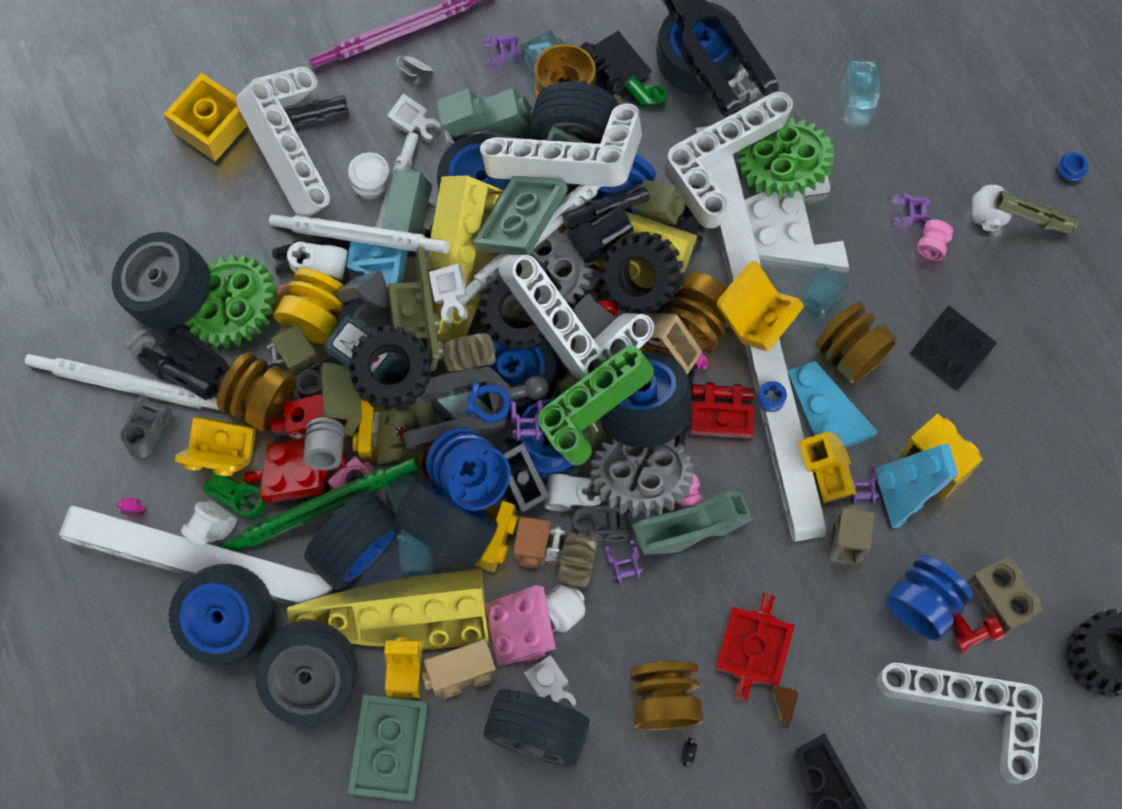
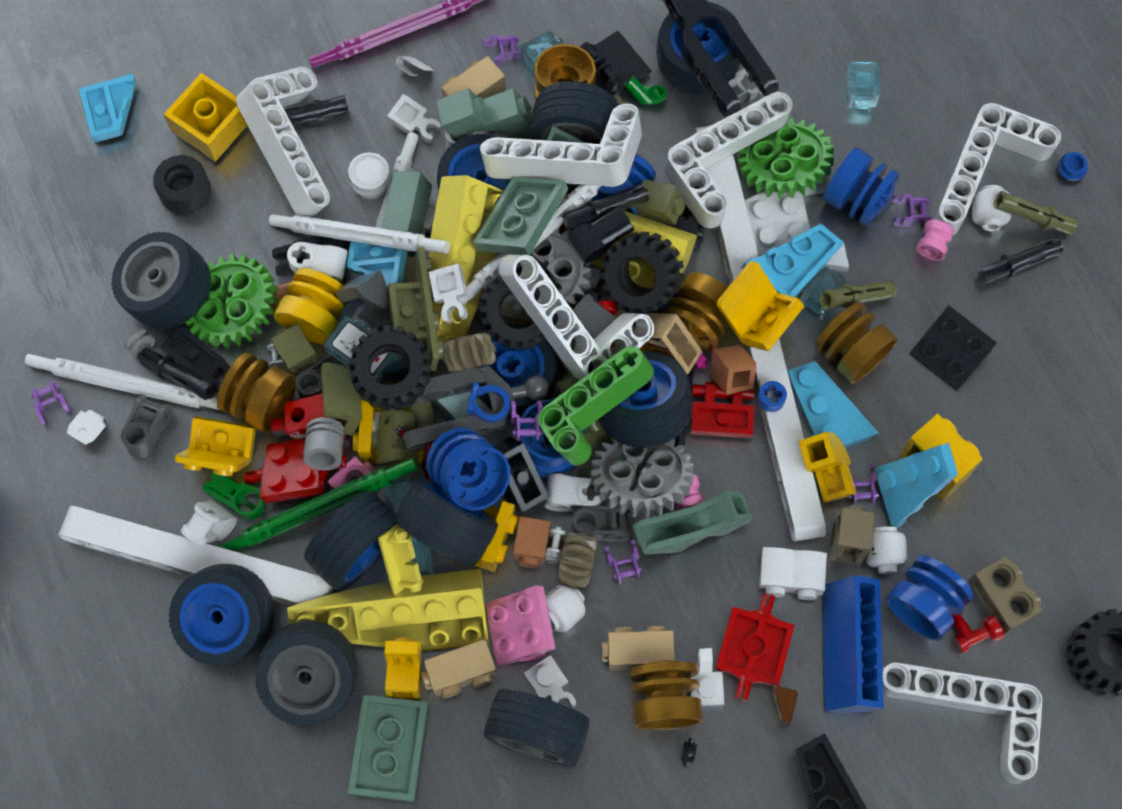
dark pink piece [117,498,145,515] -> none
none -> medium lavender piece [30,379,71,425]
none -> white piece [67,410,106,445]
none -> medium azure wing [79,74,137,143]
none -> black tyre [153,155,210,214]
none -> light yellow hinge [378,524,424,596]
none -> tan brick [441,56,506,99]
none -> tan brick [602,626,675,671]
none -> white plate [689,648,724,706]
none -> nougat brick [710,344,757,394]
none -> medium azure wing [741,224,844,297]
none -> white brick [758,547,827,600]
none -> olive pin [819,280,897,310]
none -> blue wheel [823,147,900,226]
none -> blue brick [823,575,884,713]
none -> white head [866,527,908,574]
none -> white beam [934,103,1061,235]
none -> black axle [977,236,1064,283]

